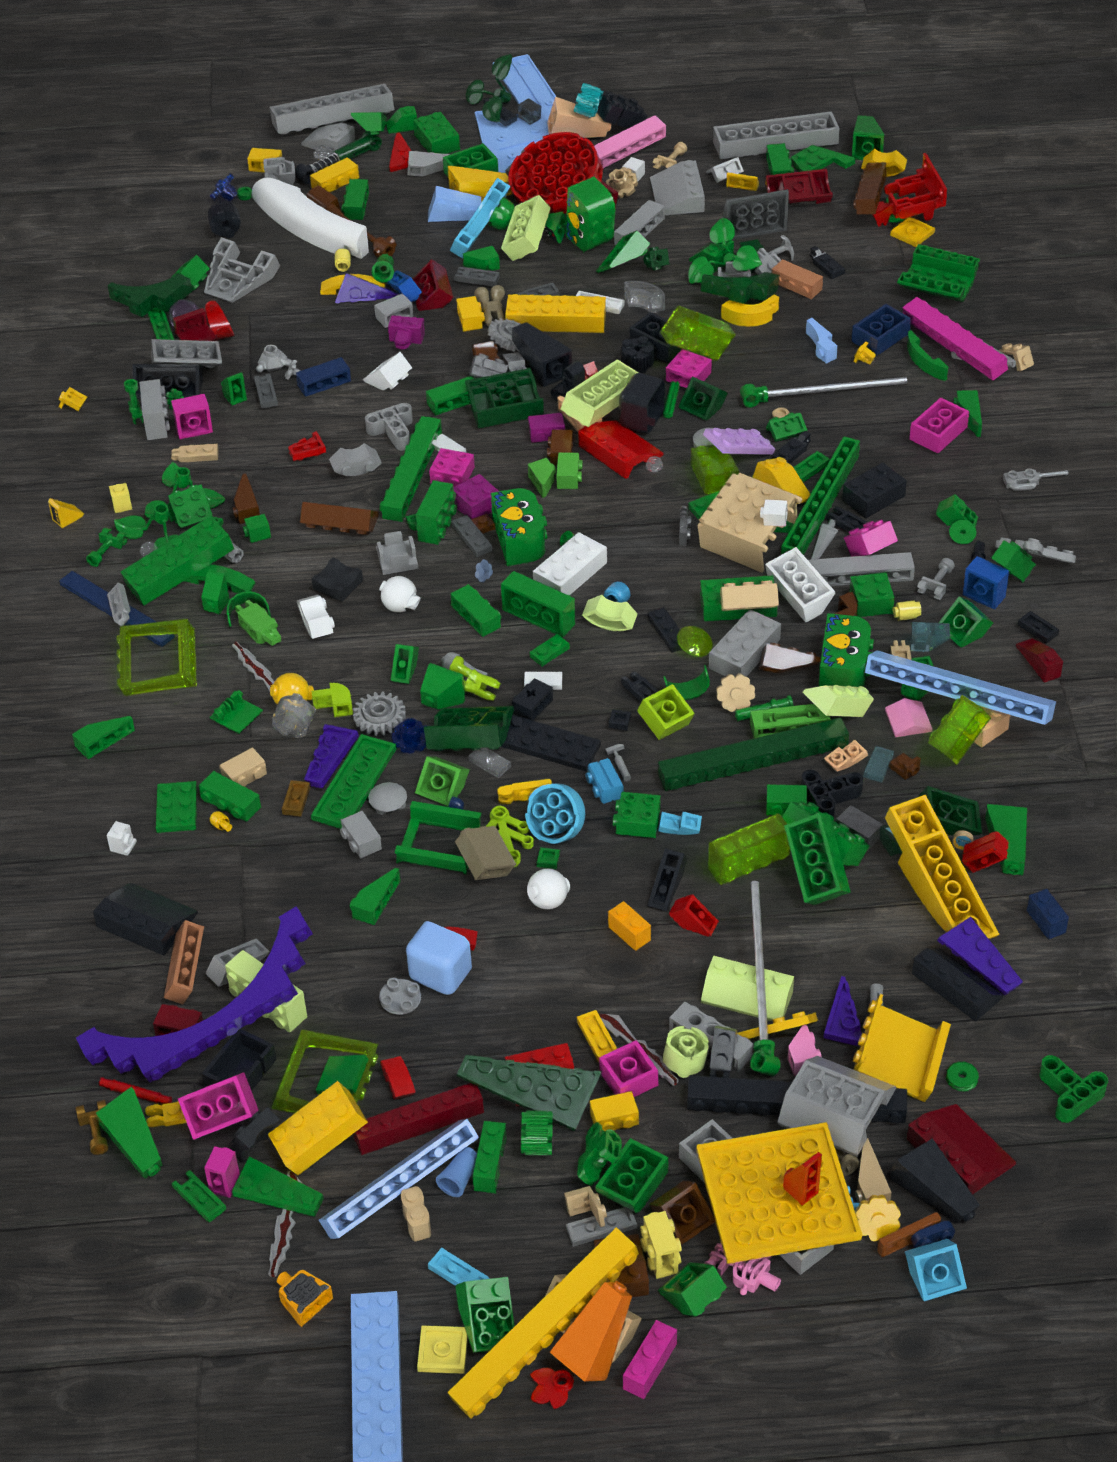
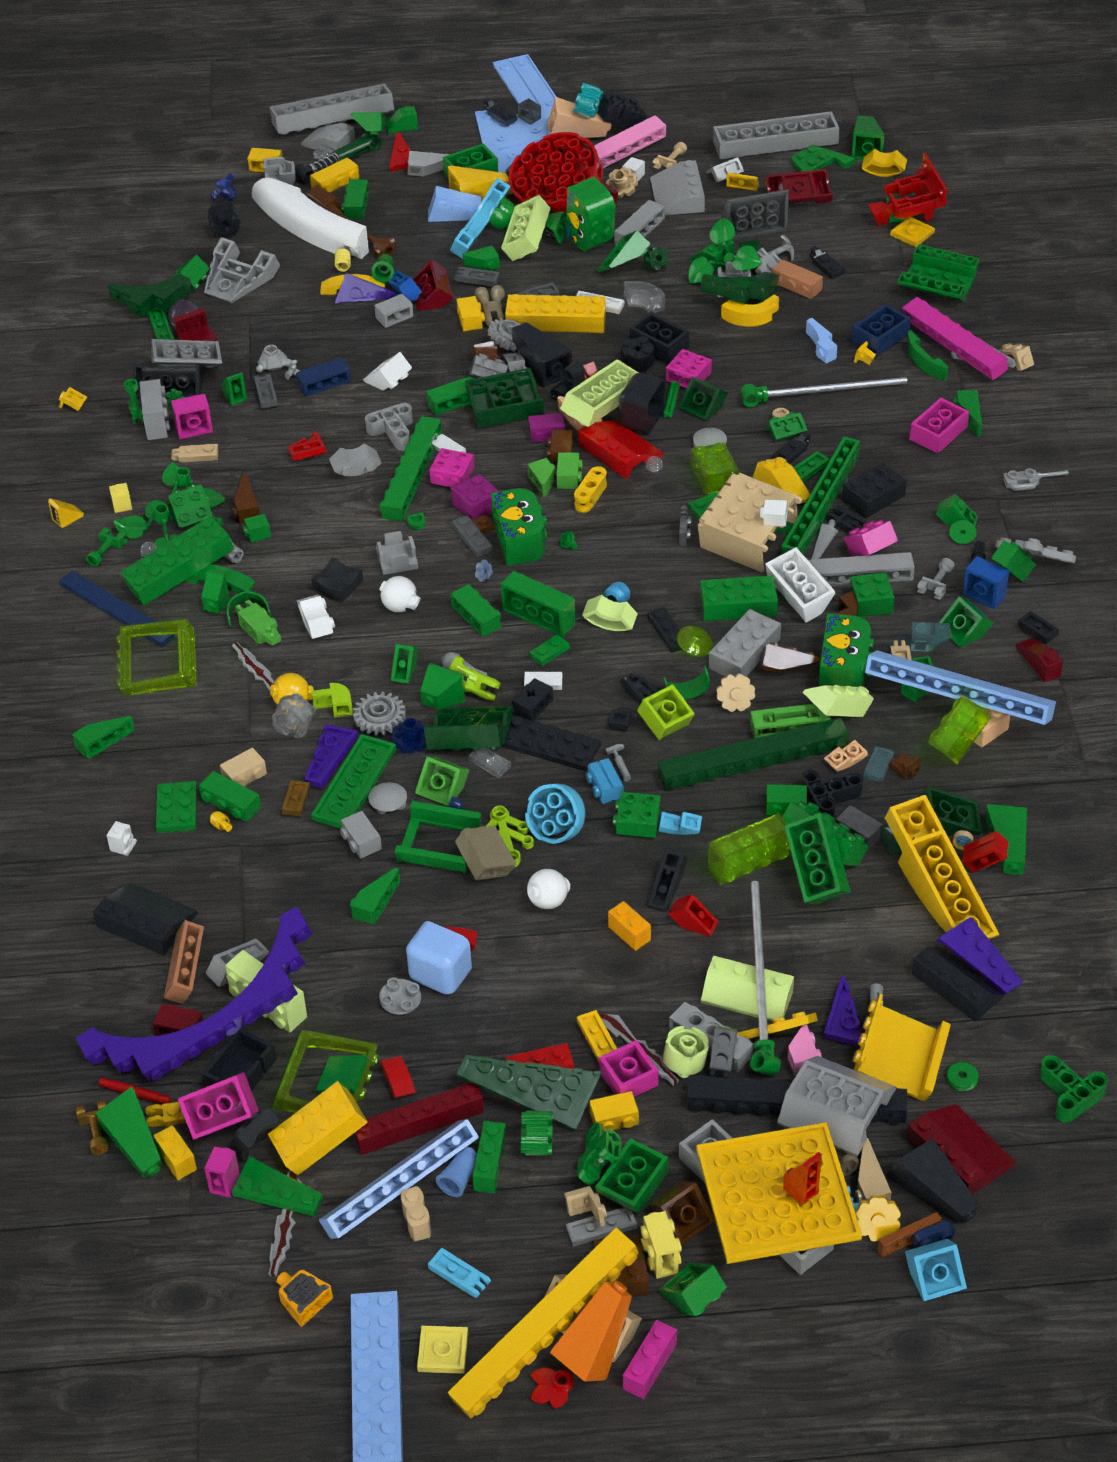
light grey hinge [107,583,131,626] -> none
green hinge [171,1170,226,1223] -> none
red piece [205,300,234,341] -> none
green hinge [210,690,263,734] -> none
green tile [237,187,252,200] -> none
reddish brown slope [300,502,379,535] -> none
magenta brick [388,316,425,349] -> none
green brick [413,112,460,154] -> none
green brick [416,480,457,545] -> none
green slope [455,1277,515,1353] -> none
dark green plant [466,54,513,122] -> none
yellow hinge [497,779,552,805] -> none
white brick [533,532,607,595] -> none
green tile [537,847,560,869] -> none
clear neon green brick [660,305,736,361] -> none
lavender plate [703,428,775,455] -> none
bright pink torso [704,1243,781,1295] -> none
tan brick [720,581,779,611] -> none
green pin [735,695,794,721] -> none
green brick [766,143,794,175] -> none
reddish brown brick [854,162,887,214] -> none
bright pink slope [885,698,932,737] -> none
light yellow brick [893,600,921,621] -> none
dark blue brick [1027,889,1069,940] -> none
none -> yellow brick [153,1125,197,1180]
none -> yellow piece [574,467,607,513]

